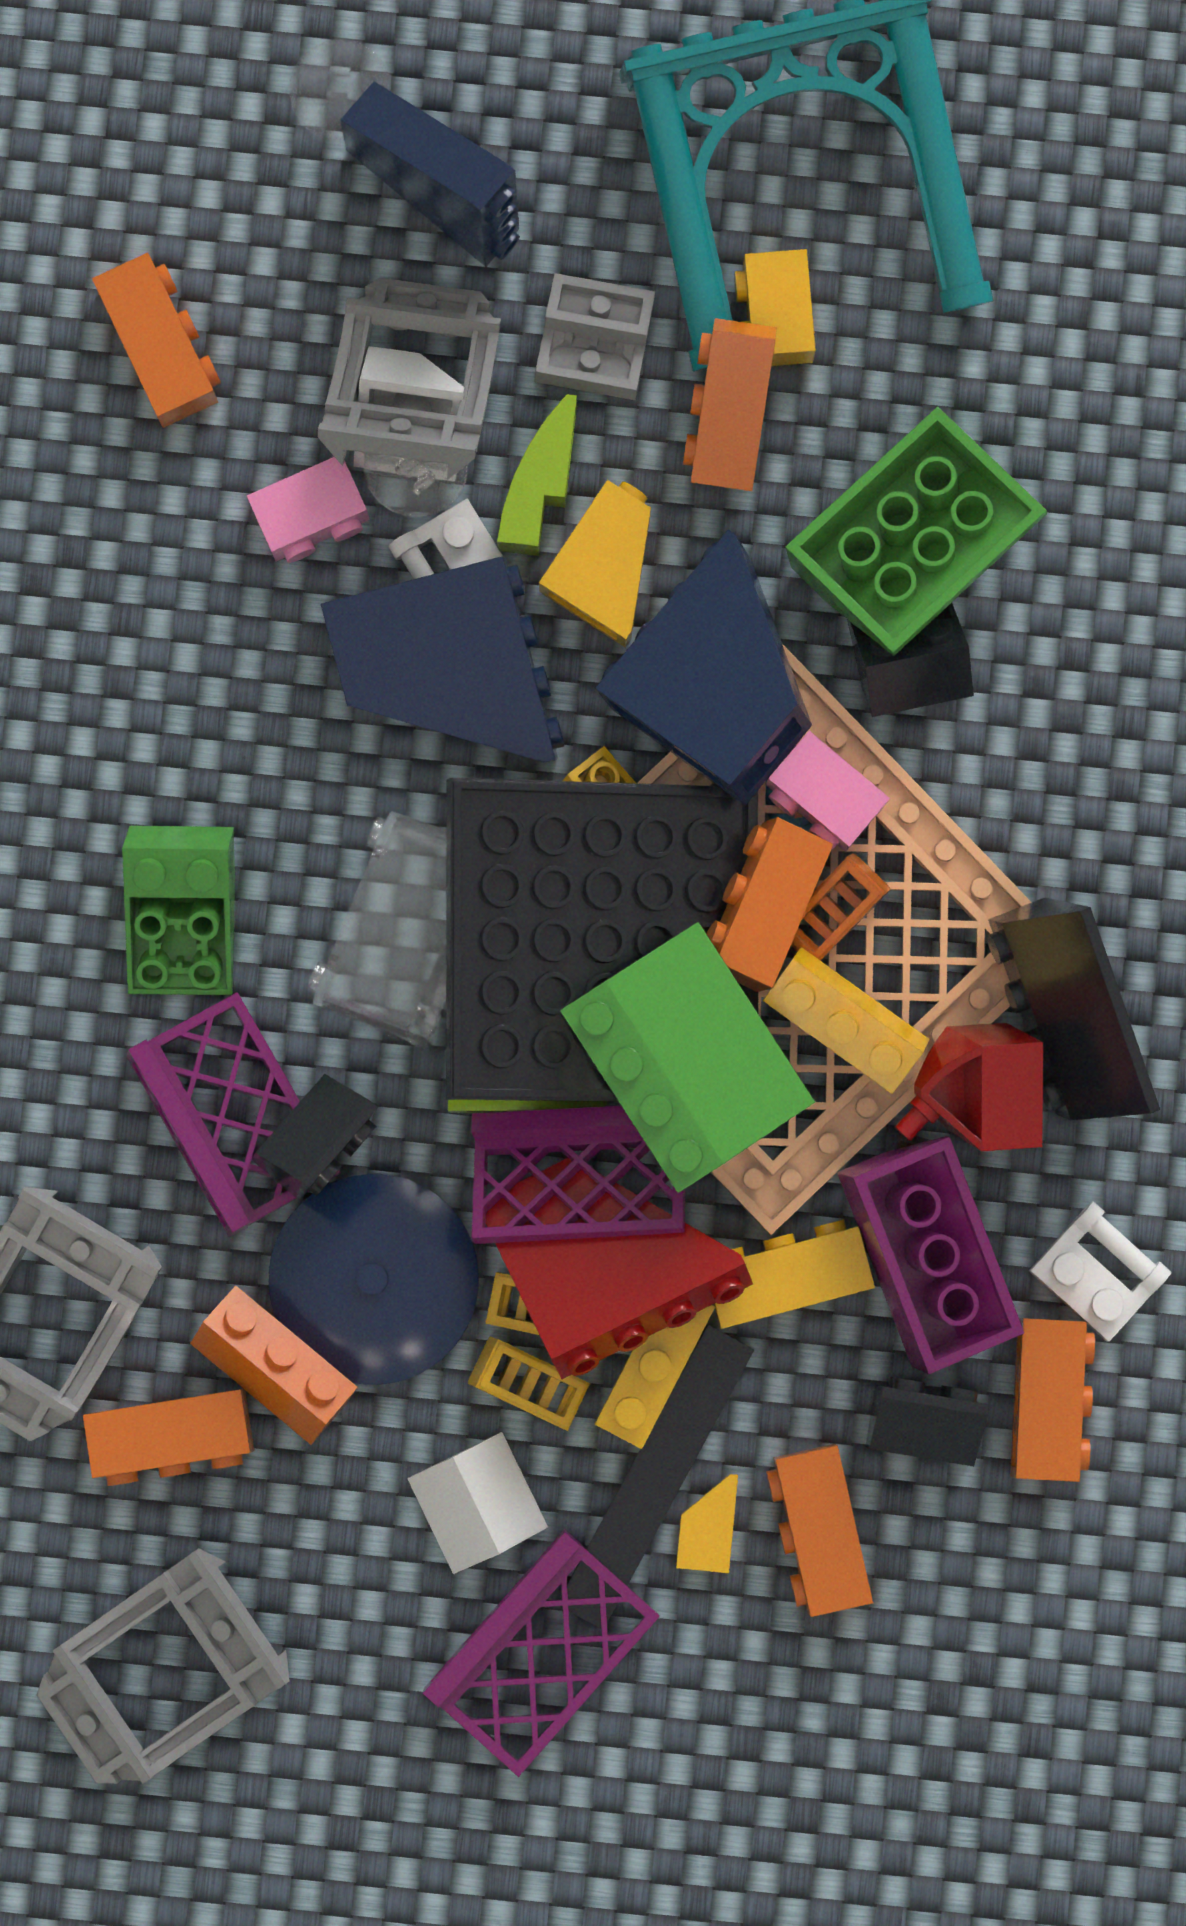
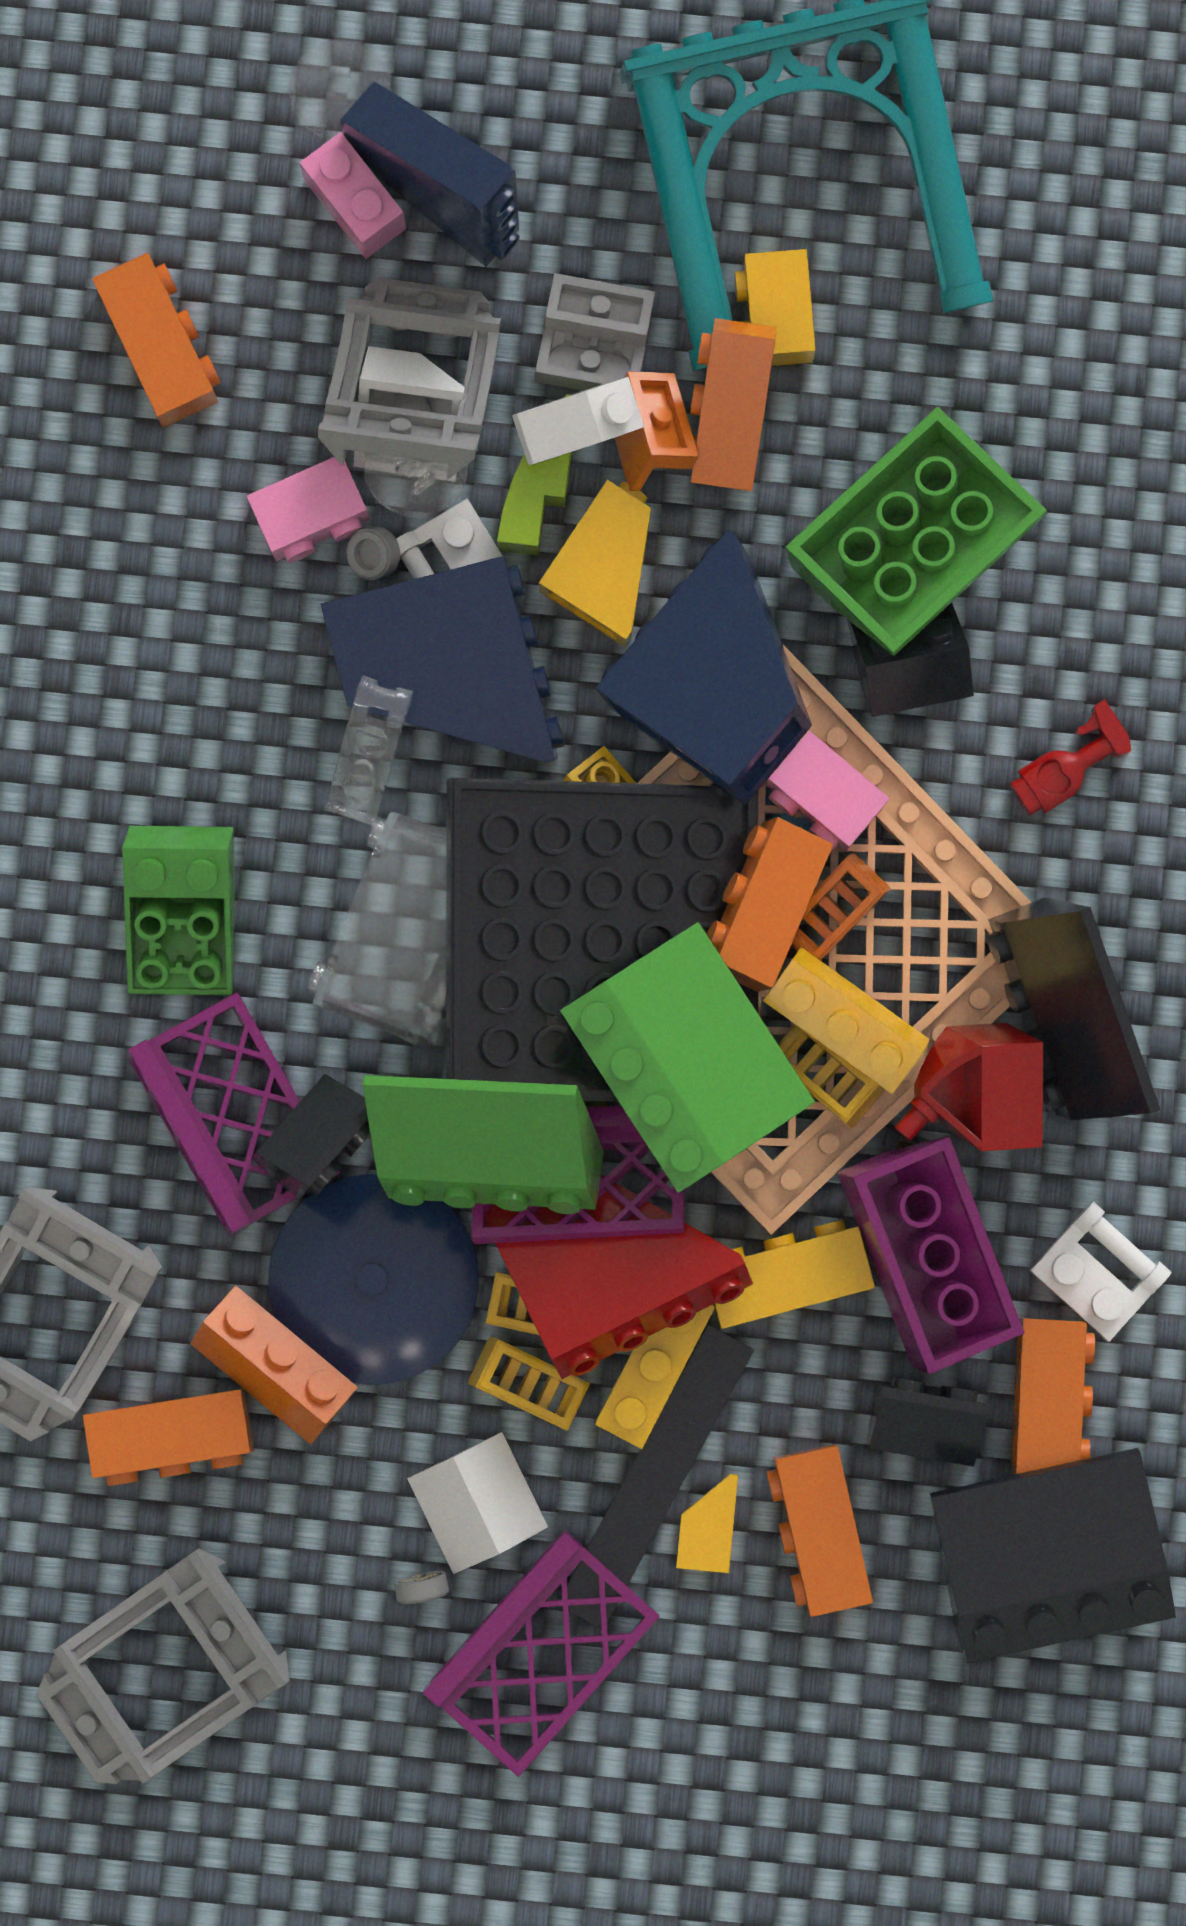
none -> bright pink piece [299,132,406,259]
none -> clear plate [324,676,413,826]
none -> light grey tile [347,526,400,580]
none -> bright green slope [362,1075,604,1214]
none -> light grey tile [394,1571,449,1604]
none -> white slope [512,377,644,465]
none -> orange panel [614,371,699,491]
none -> yellow slope [778,1025,885,1129]
none -> black slope [930,1448,1176,1663]
none -> red piece [1009,699,1132,816]

